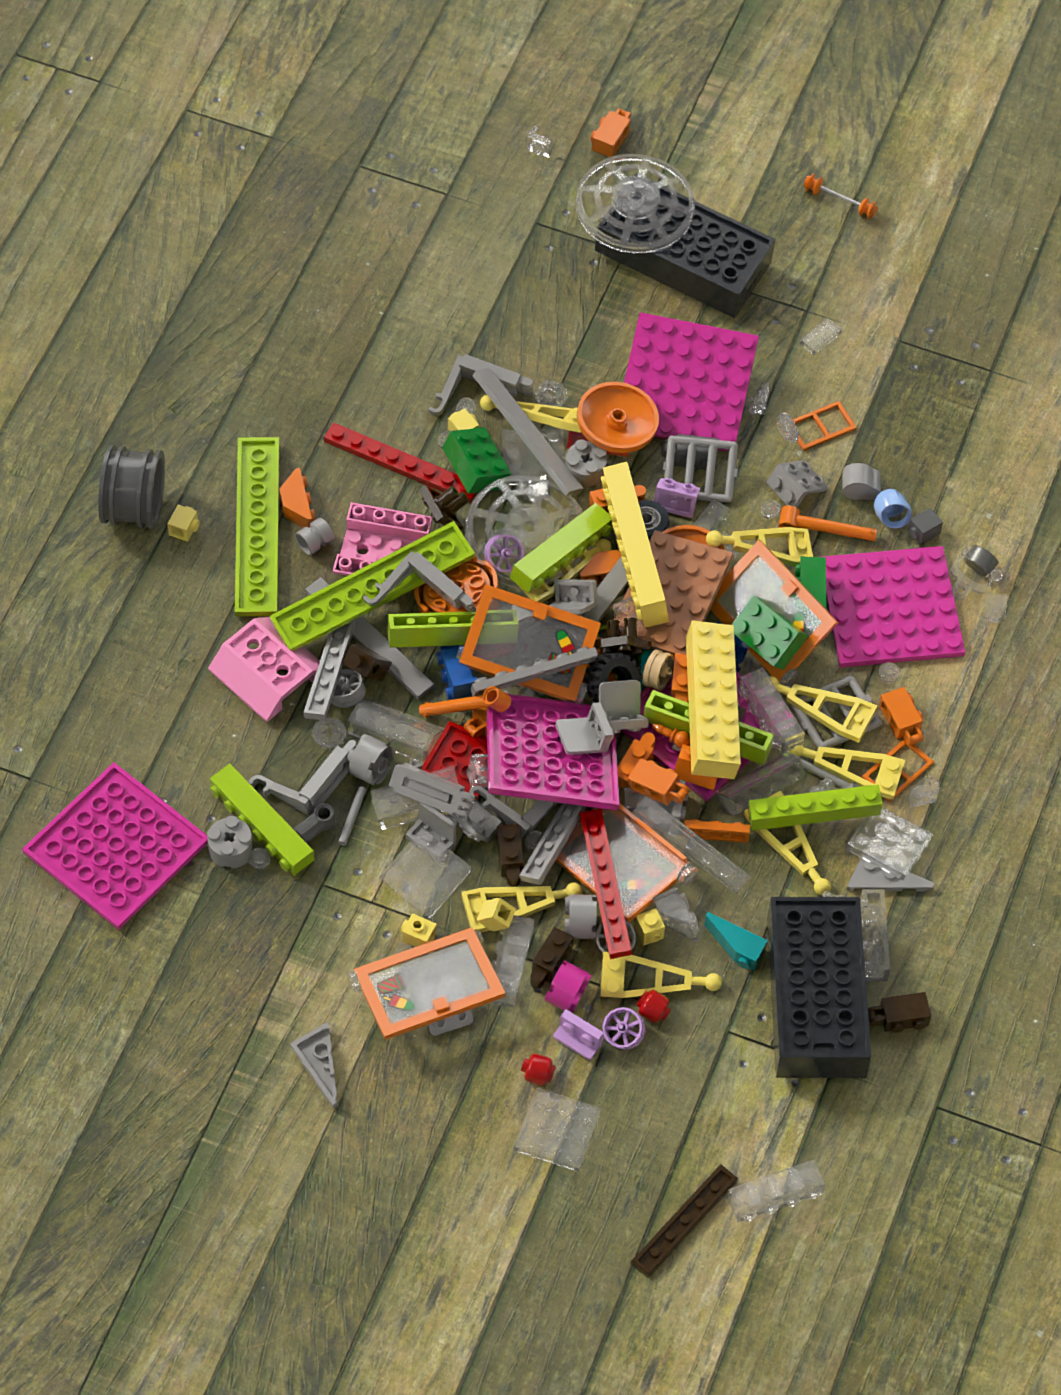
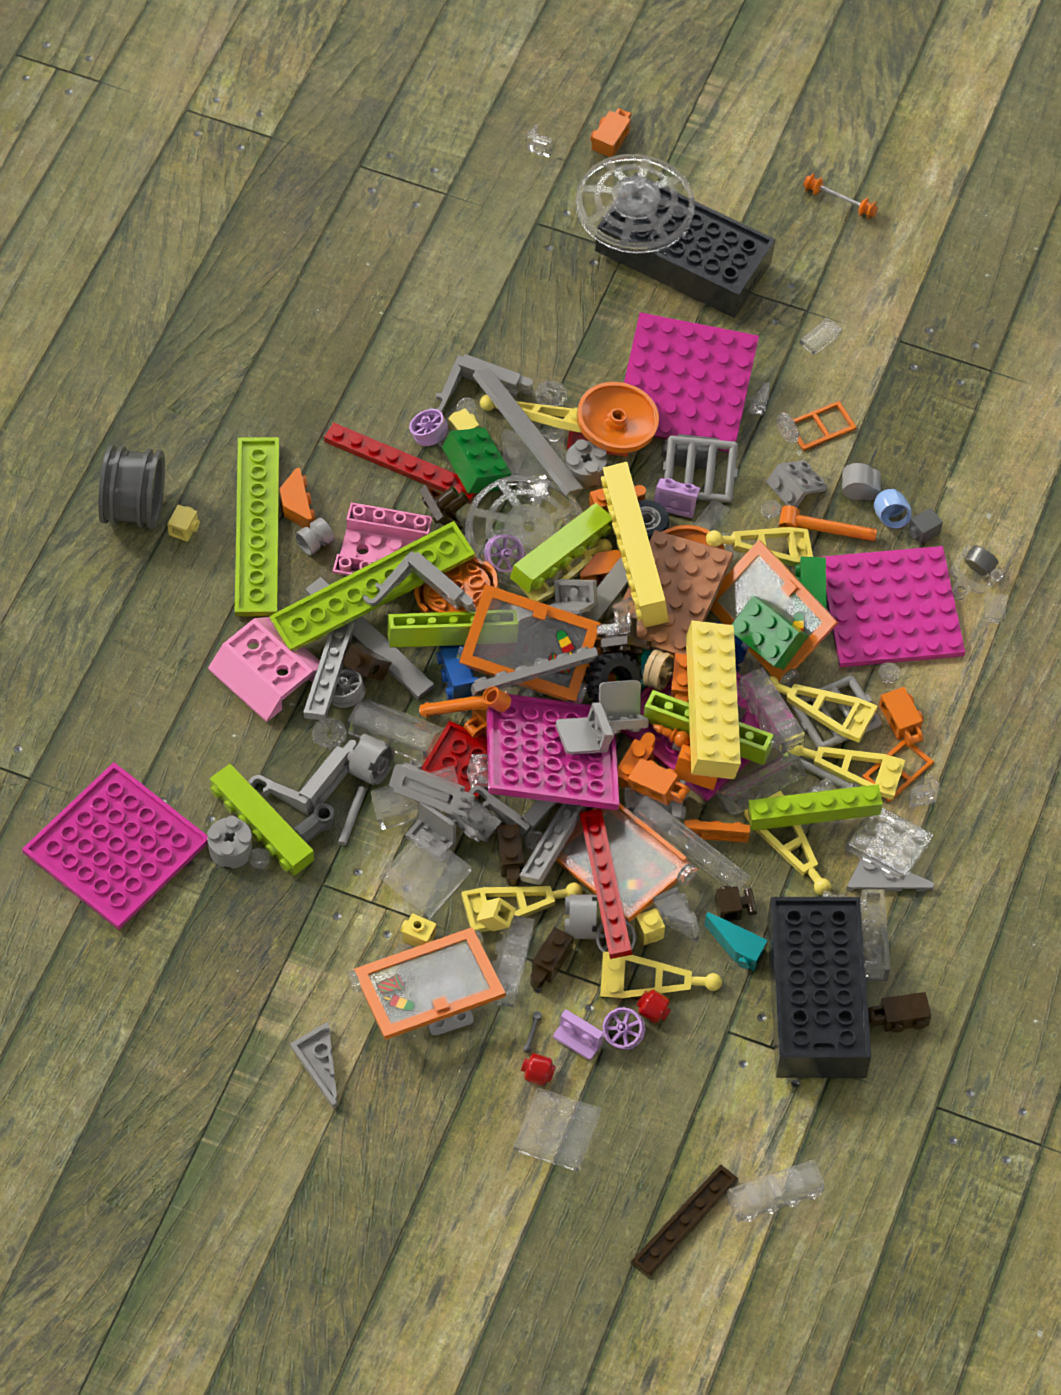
dark pink brick [544,960,592,1013] -> none
none -> lavender wheel [409,409,449,446]
none -> dark grey hinge [523,1011,542,1053]
none -> clear bracket [597,610,631,638]
none -> dark brown brick [715,886,757,921]

